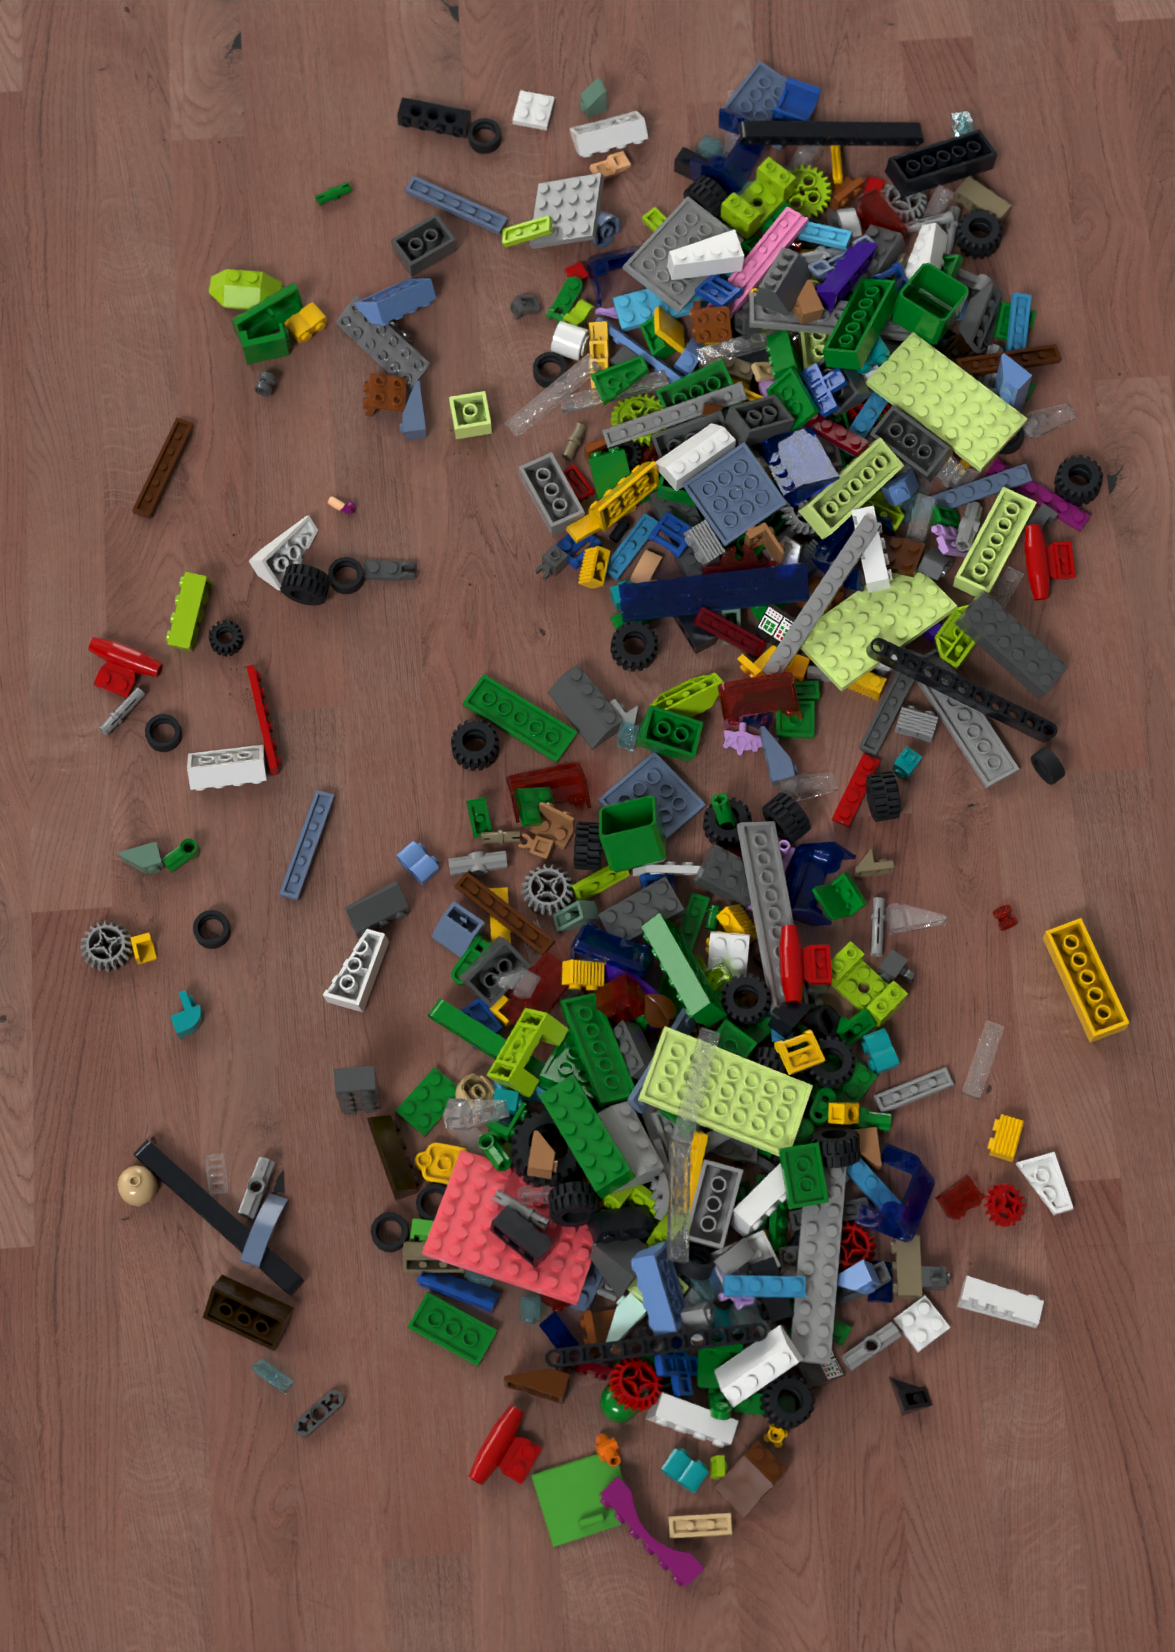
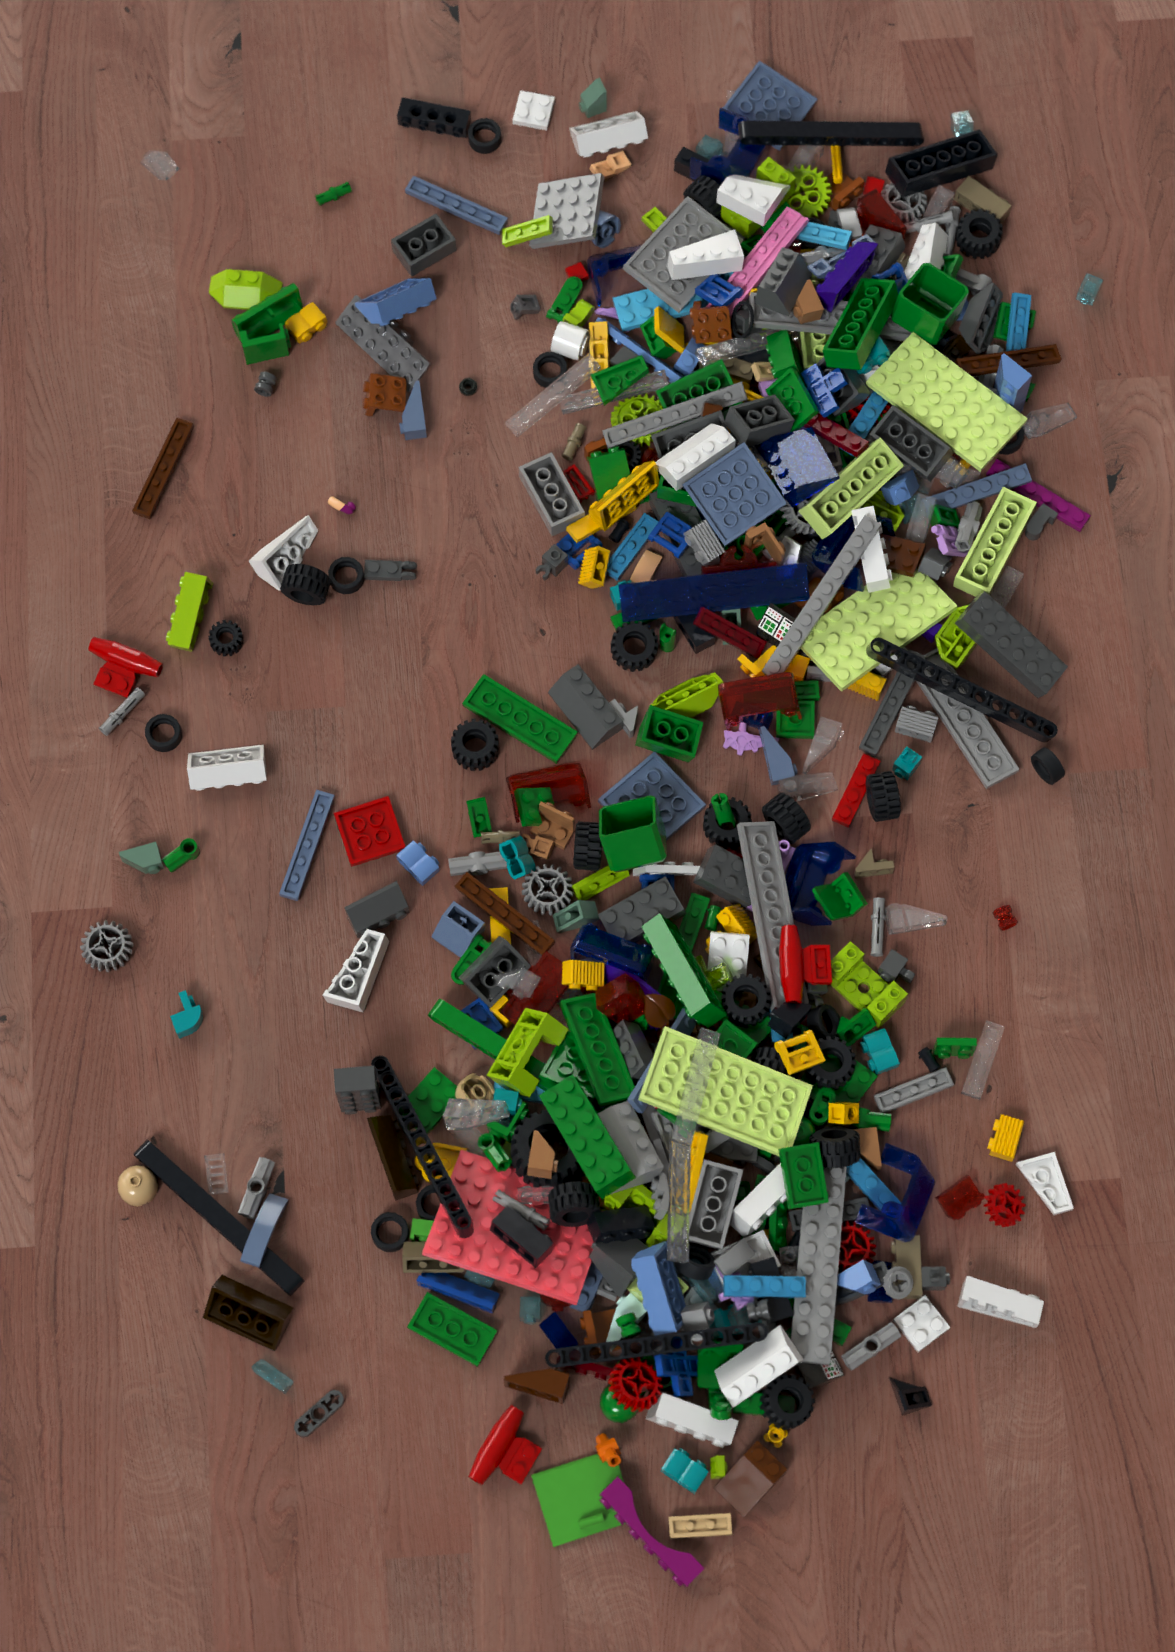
yellow panel [130,933,157,965] -> none
black tyre [193,910,231,949] -> none
red plate [246,665,281,776] -> none
yellowish green brick [449,391,492,439] -> none
clear light blue bracket [616,721,639,751] -> none
blue panel [771,77,821,121] -> none
red plate [1024,524,1076,601] -> none
yellow brick [1043,918,1129,1043] -> none
black tyre [1054,455,1103,506] -> none
none -> clear slope [141,151,179,180]
none -> red plate [334,796,405,867]
none -> black beam [371,1055,474,1238]
none -> pearl dark grey plate [459,378,477,396]
none -> teal brick [499,836,536,880]
none -> green wheel [616,1312,642,1340]
none -> green piece [659,623,677,653]
none -> white wedge [716,175,790,227]
none -> black piece [731,301,754,338]
none -> dark grey wheel [747,1299,772,1323]
none -> clear slope [802,716,844,774]
none -> light grey gear [882,1266,913,1299]
none -> black pin [918,1047,941,1073]
none -> green plate [933,1038,977,1059]
none -> clear light blue brick [1076,273,1103,306]

